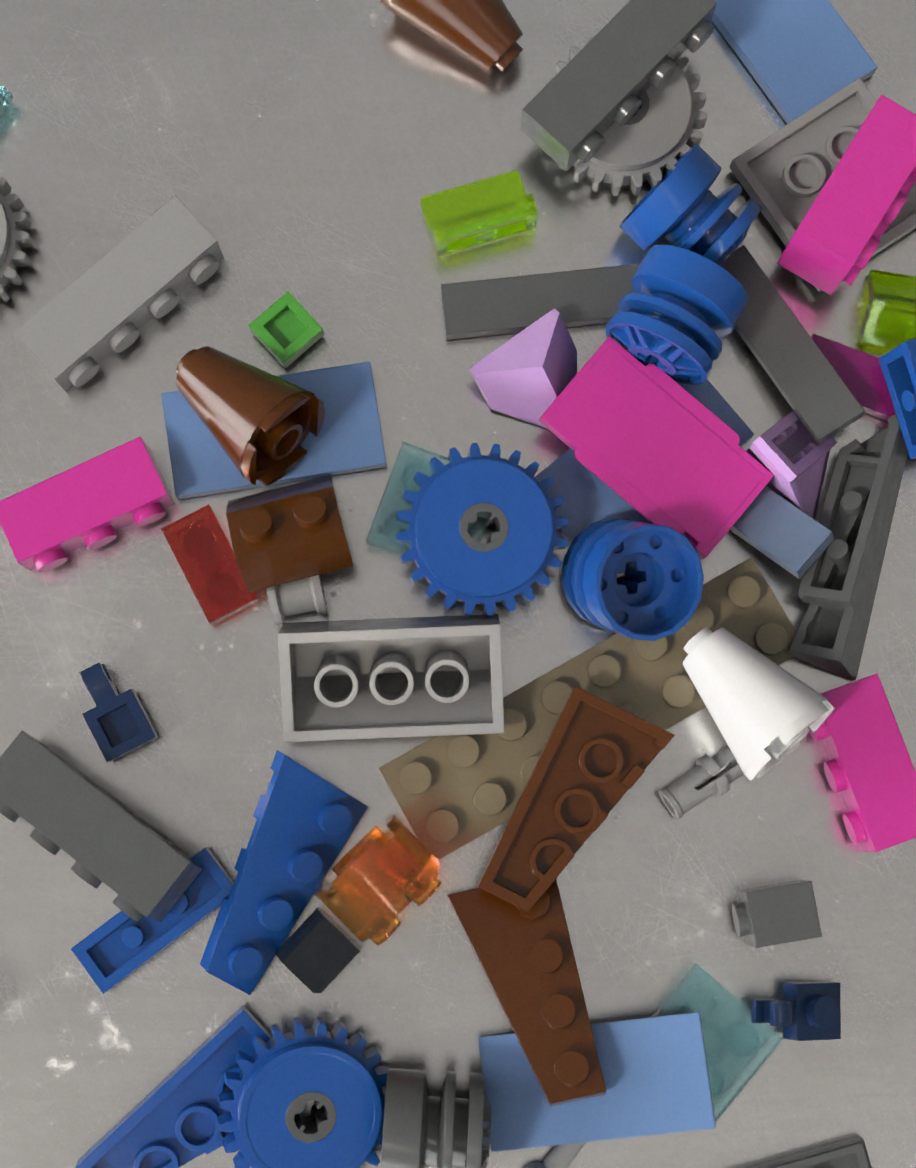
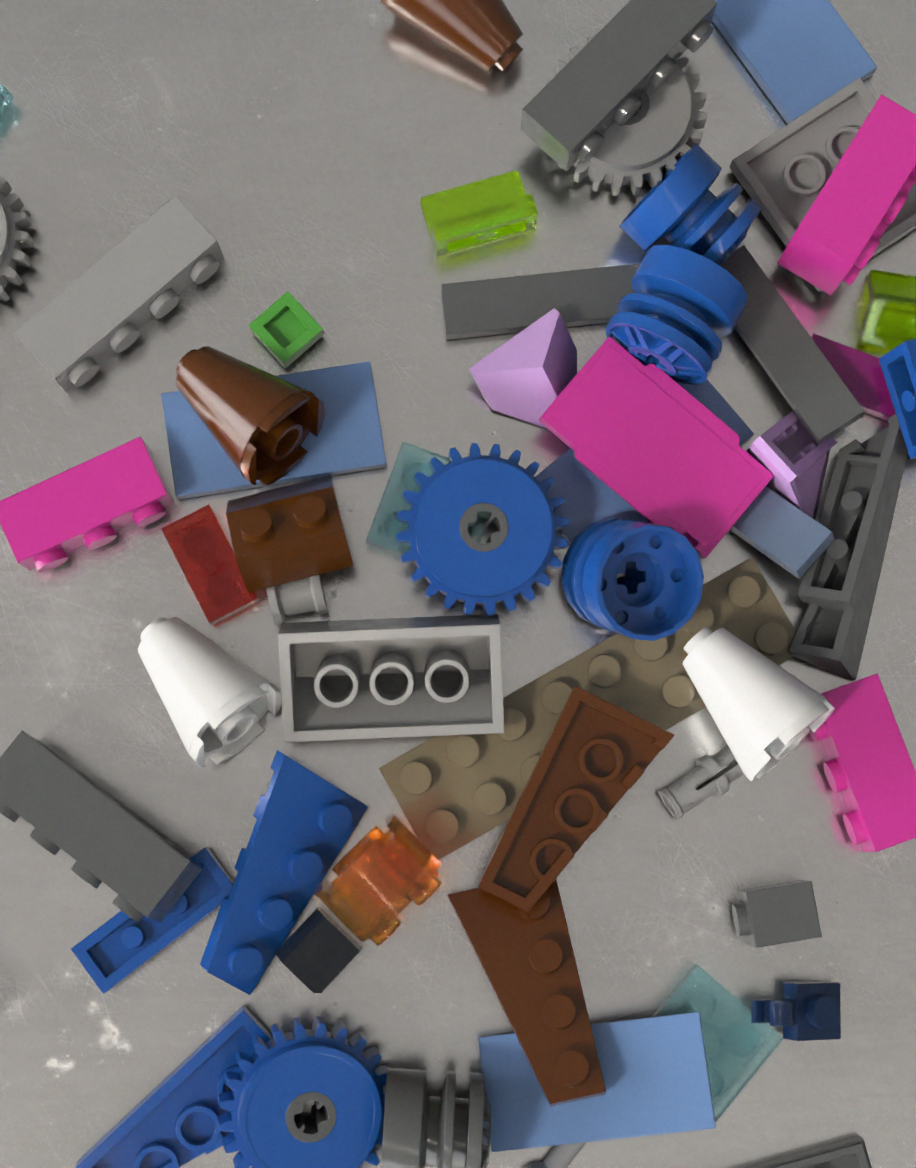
dark blue plate [79,662,158,762] -> none
none -> white cone [138,617,282,767]

